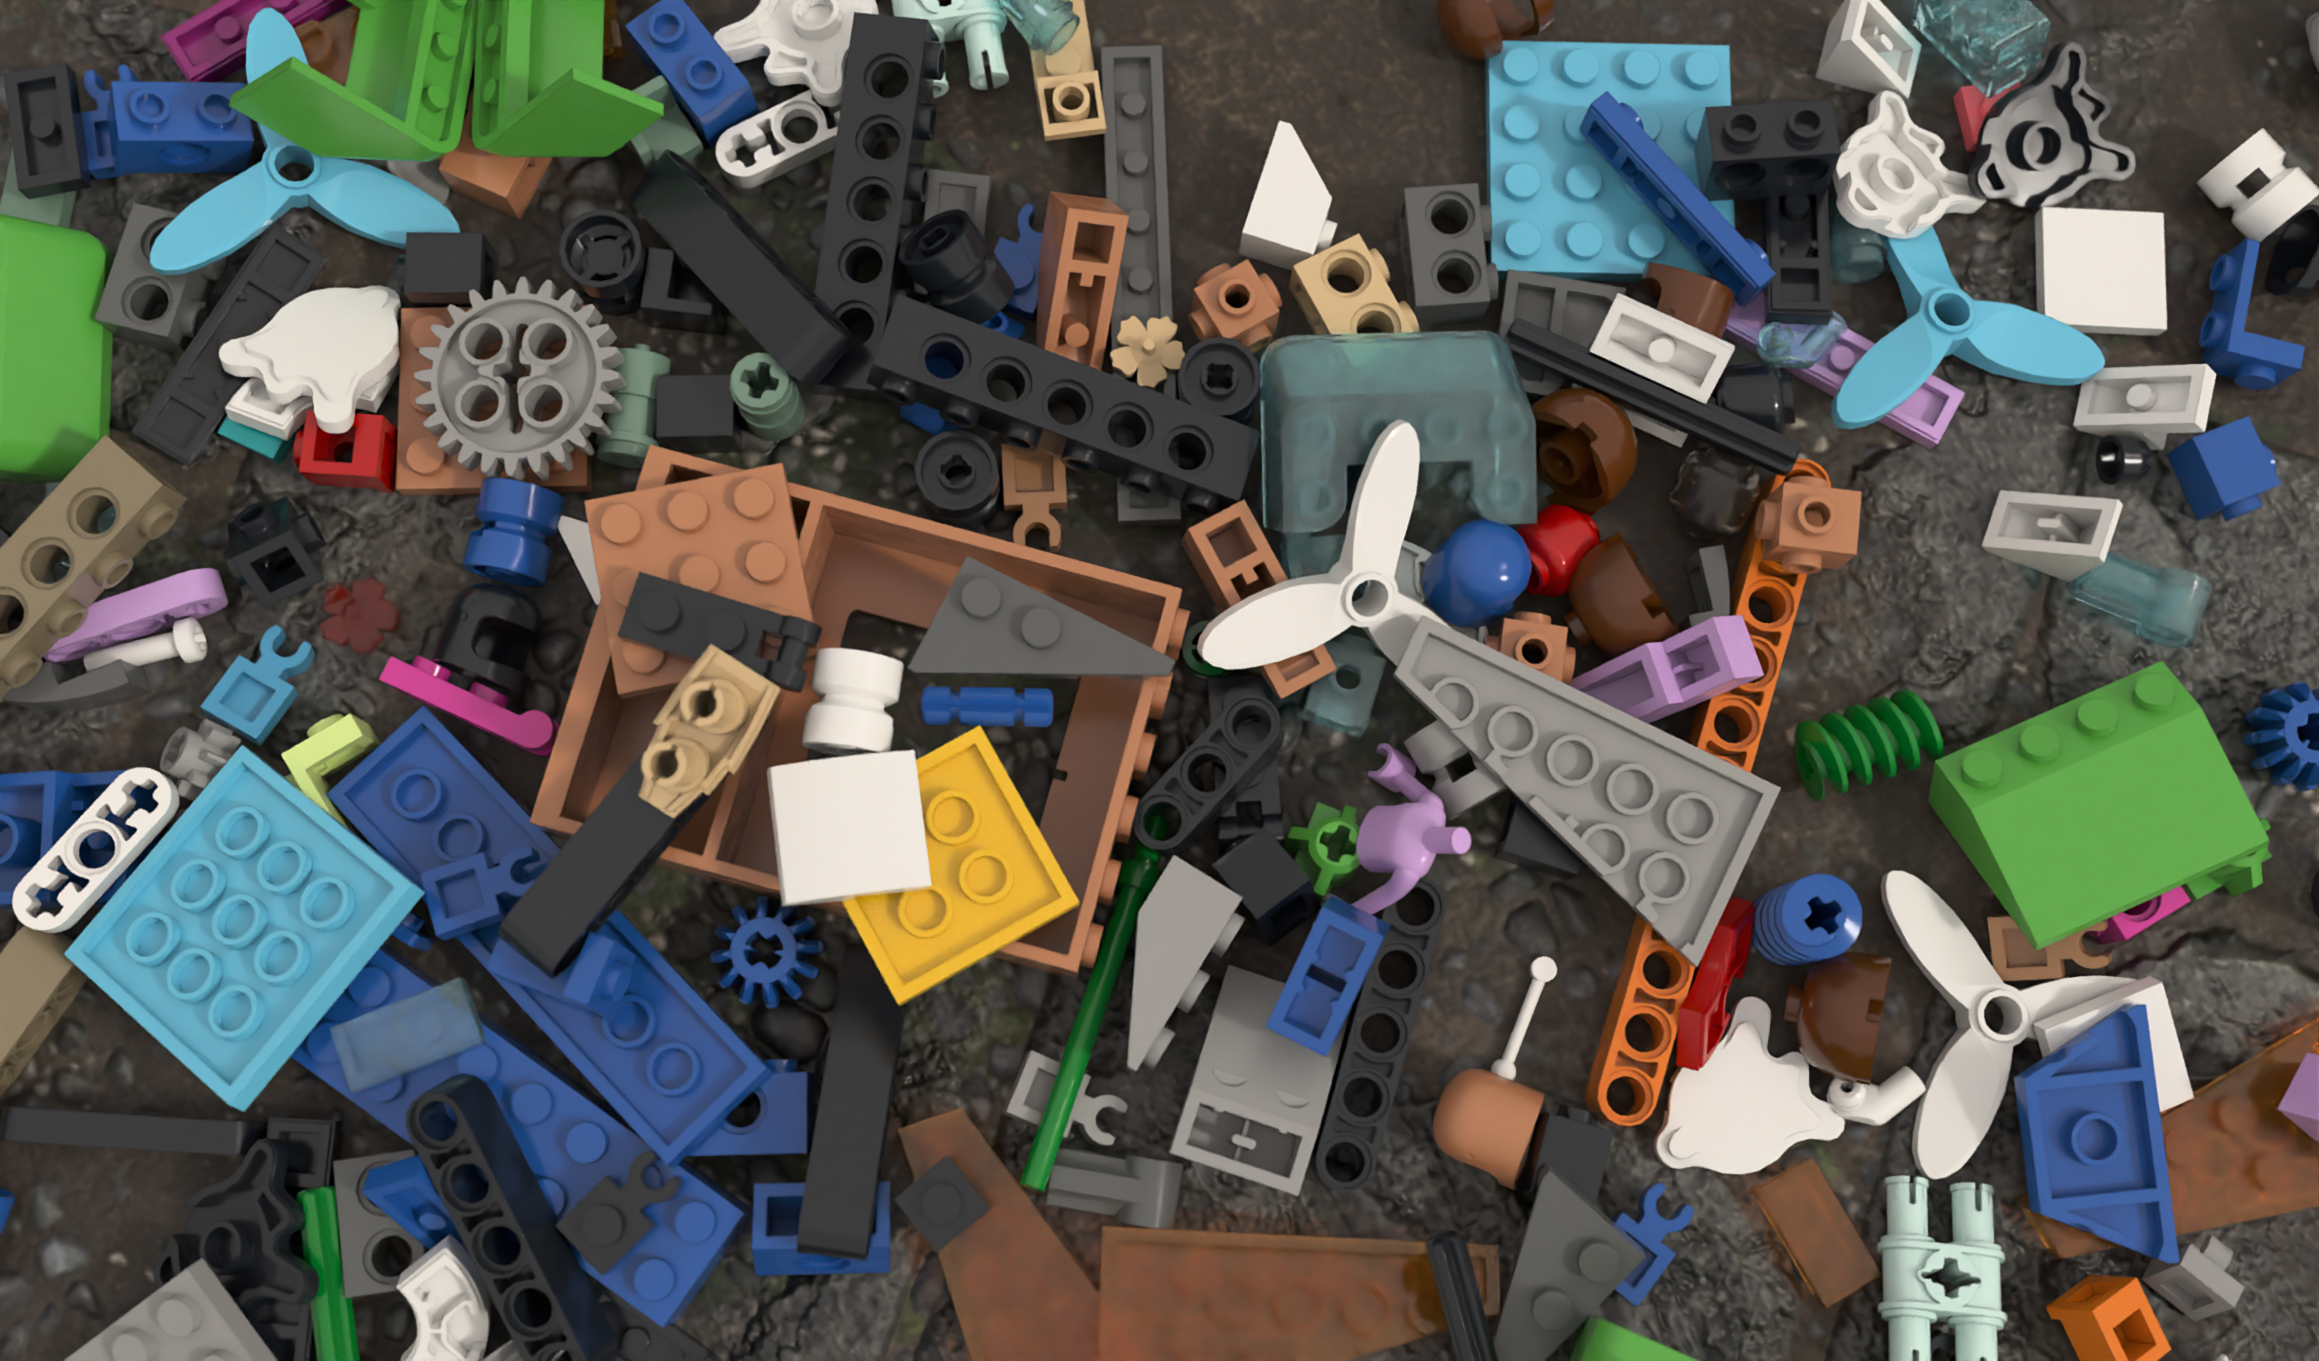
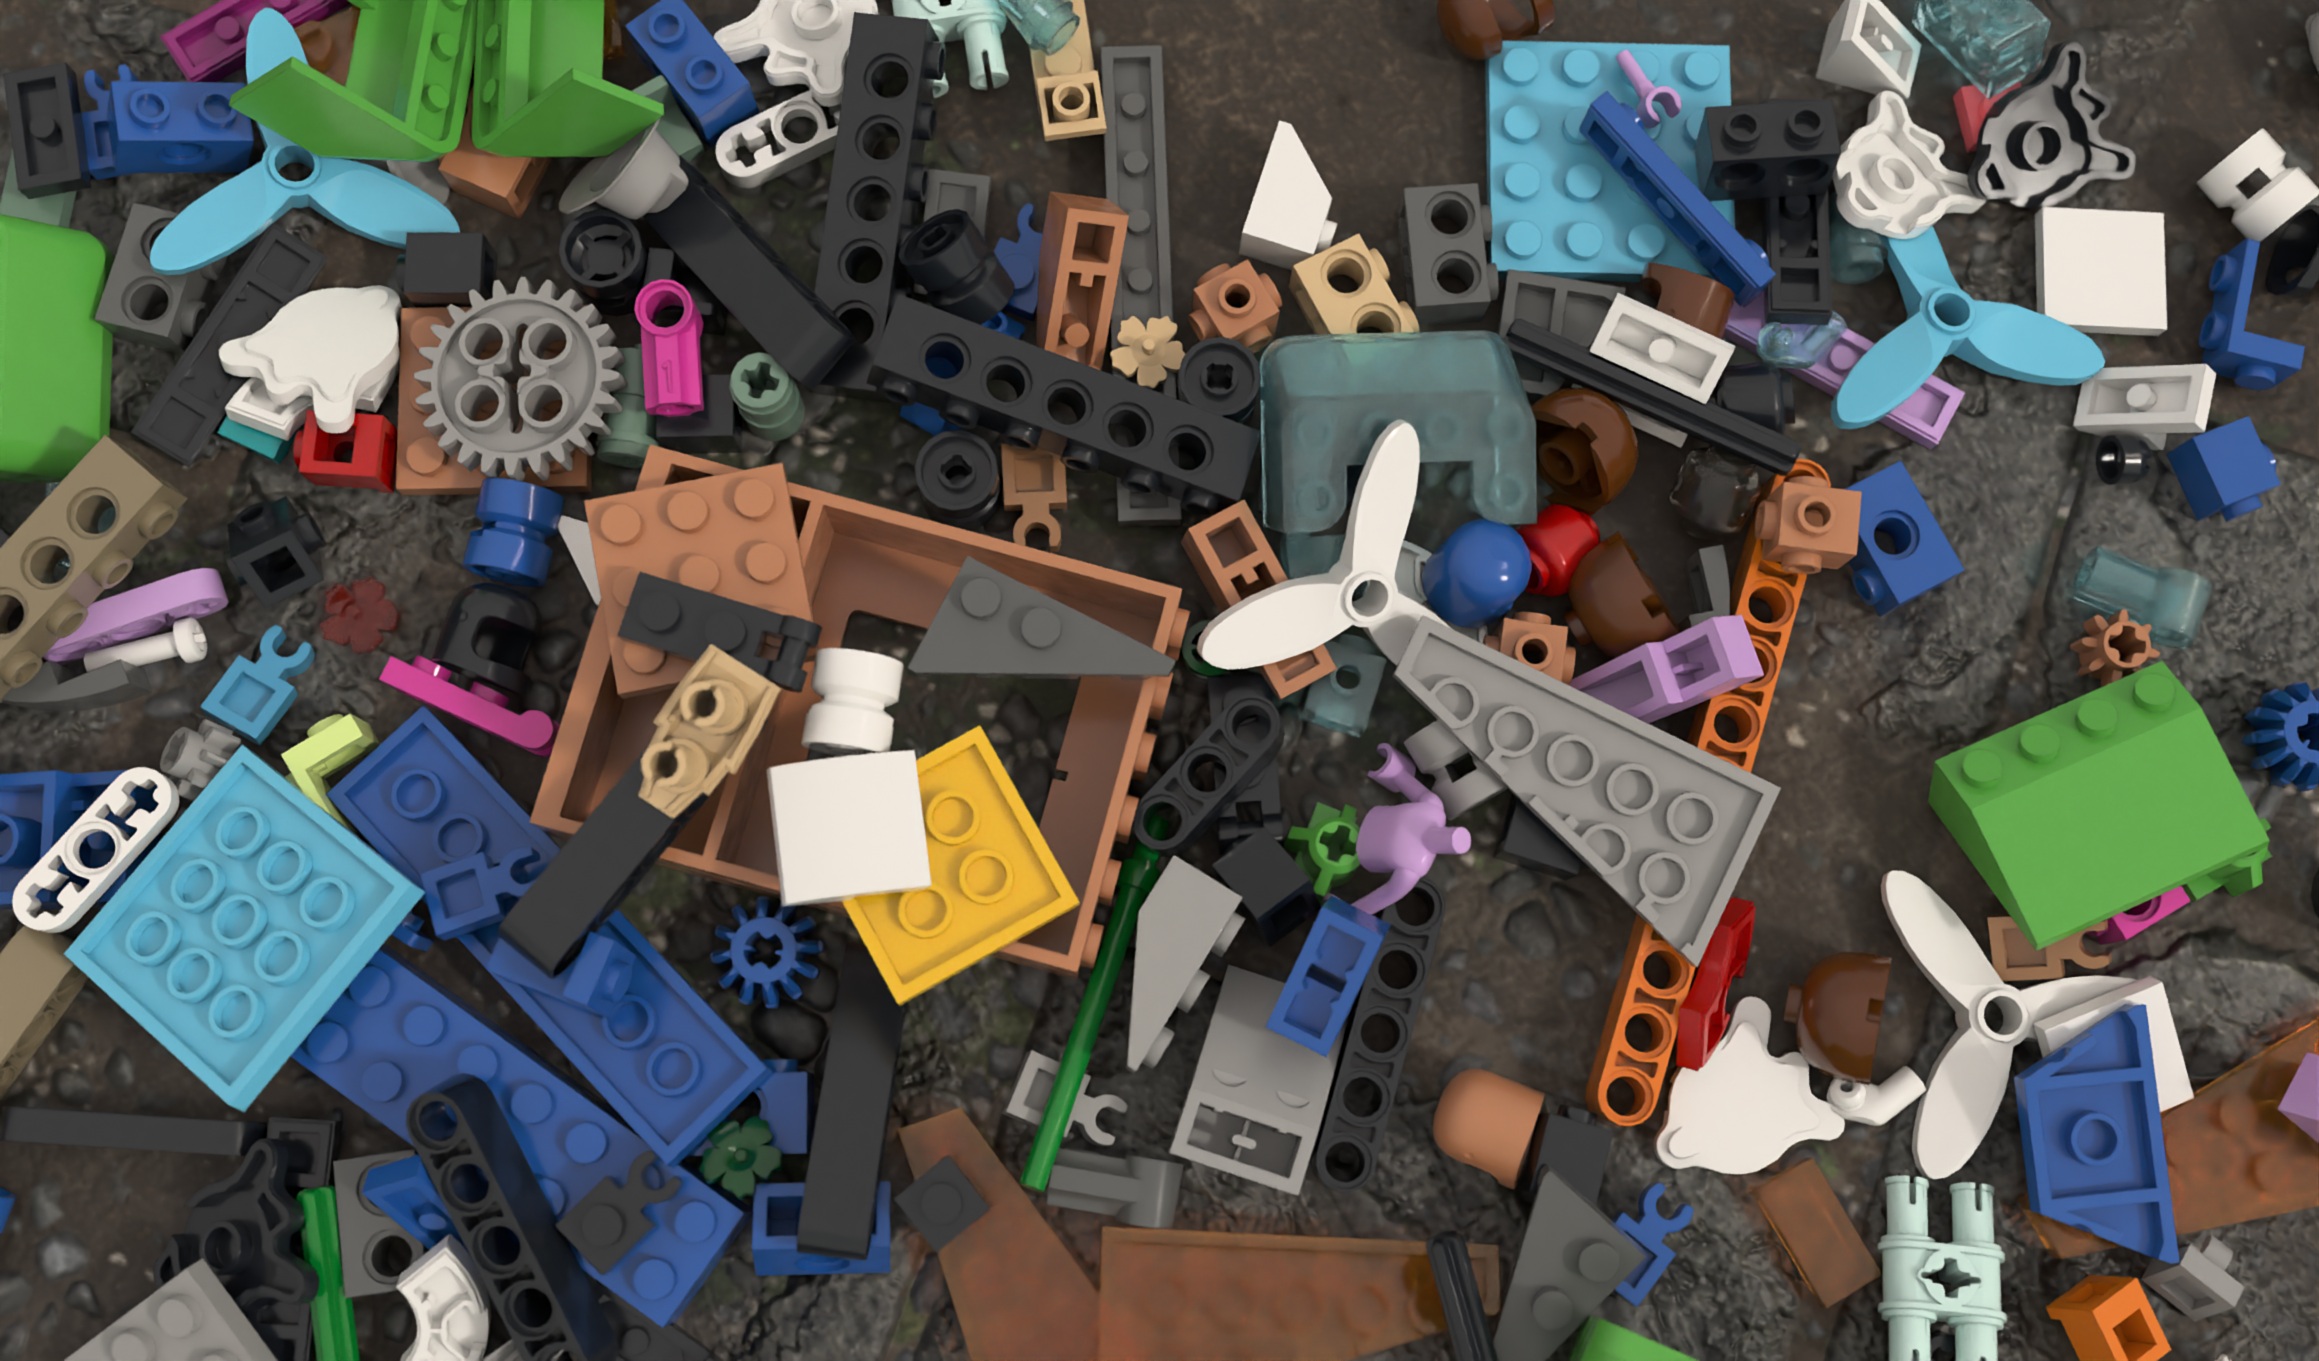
clear light blue tile [330,978,487,1093] -> none
blue axle [921,686,1053,727] -> none
white hinge [1491,956,1557,1080] -> none
blue piece [1751,874,1862,966] -> none
green piece [1794,689,1943,802] -> none
white slope [1982,490,2123,583] -> none
none -> light grey piece [559,119,689,220]
none -> dark pink piece [634,279,704,417]
none -> dark green plant [699,1116,784,1200]
none -> lavender hand [1616,49,1682,128]
none -> blue brick [1845,461,1965,617]
none -> nougat gear [2070,609,2160,687]

